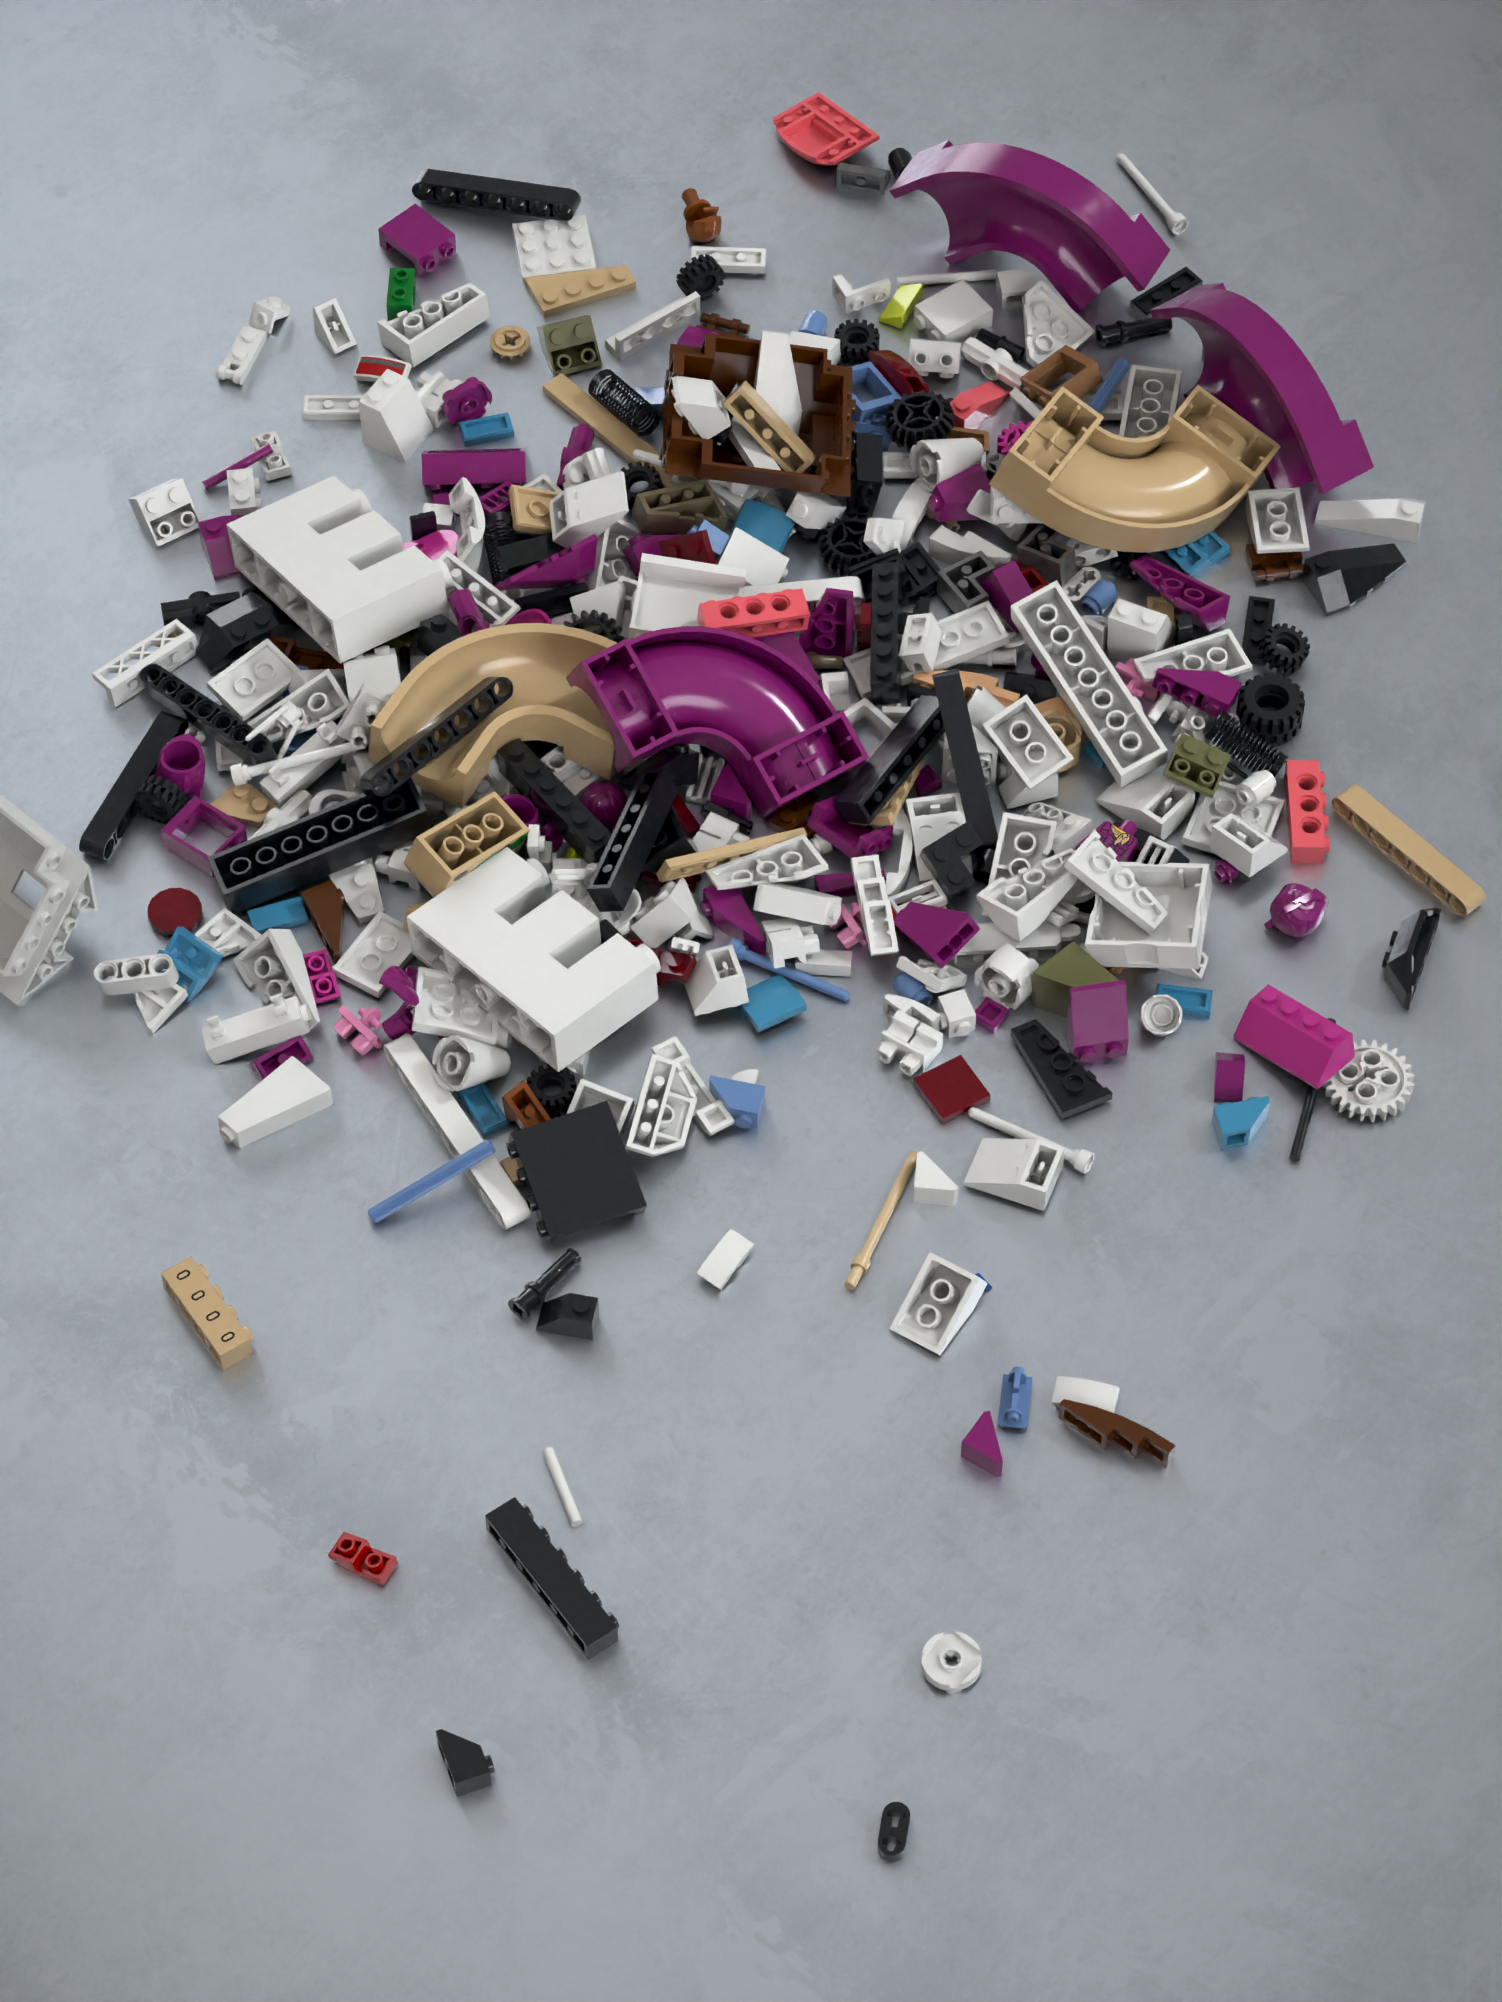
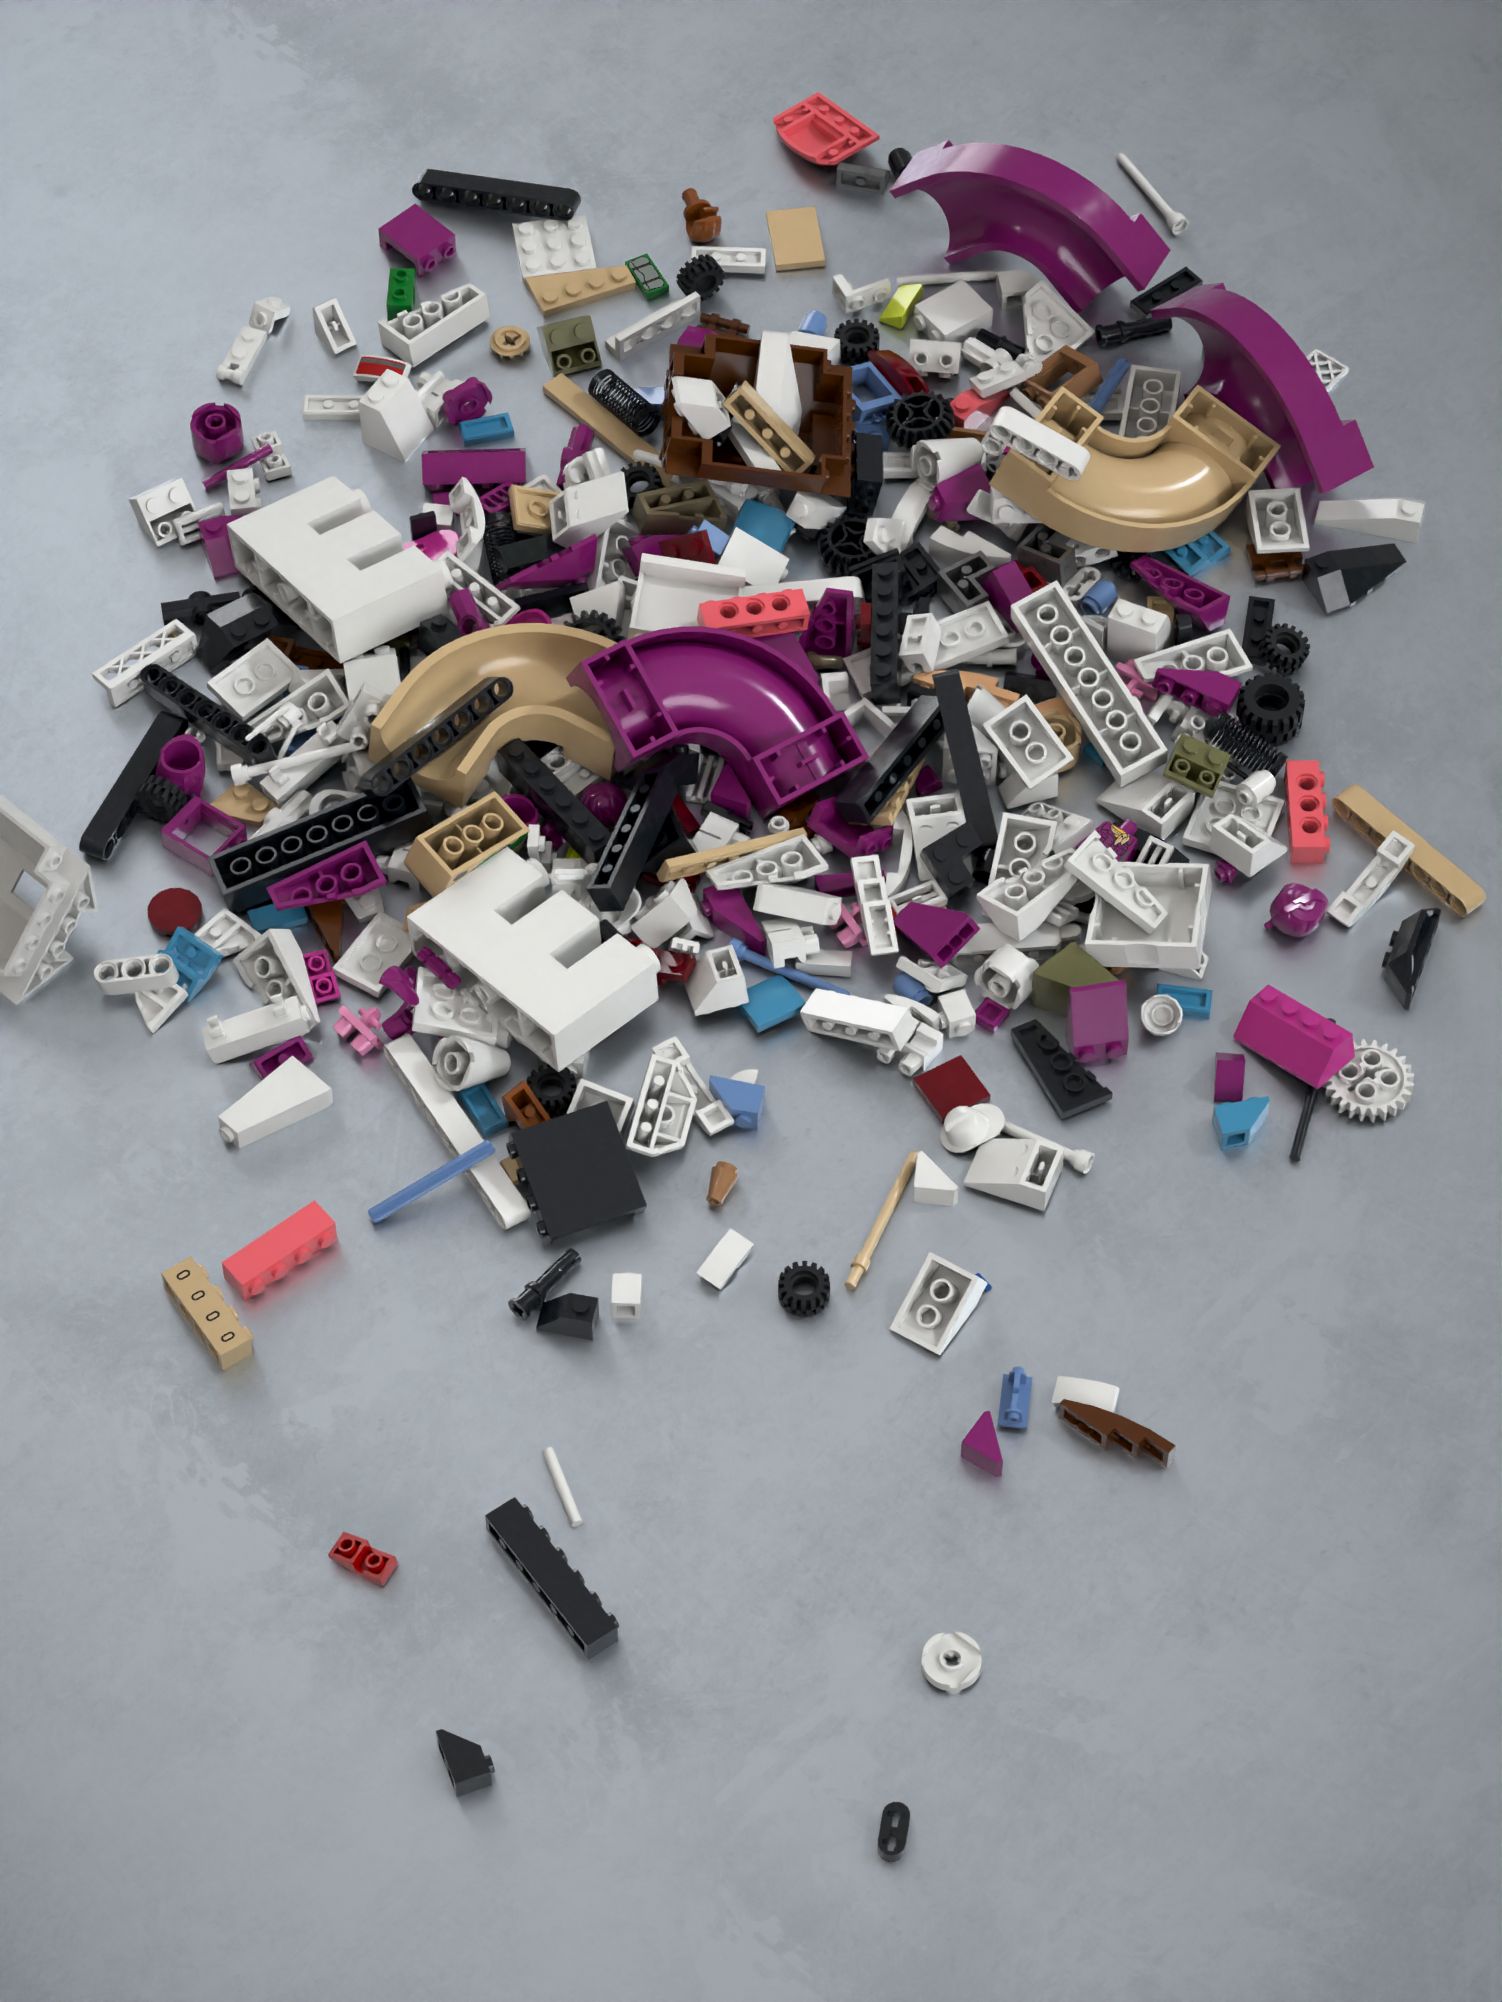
none -> white tile [172,502,226,546]
none -> magenta brick [190,402,244,464]
none -> coral brick [222,1200,337,1300]
none -> magenta wedge [266,840,387,911]
none -> magenta axle [416,946,461,990]
none -> white brick [611,1272,642,1319]
none -> tile [625,253,669,300]
none -> medium nougat cone [706,1161,738,1206]
none -> tan tile [766,206,825,271]
none -> white pin [768,816,789,835]
none -> black tyre [778,1261,830,1317]
none -> white brick [800,988,916,1051]
none -> white piece [940,1103,1005,1153]
none -> white hinge [969,352,1043,398]
none -> white beam [981,406,1091,481]
none -> white window [1306,348,1349,392]
none -> white slope [1326,830,1415,928]

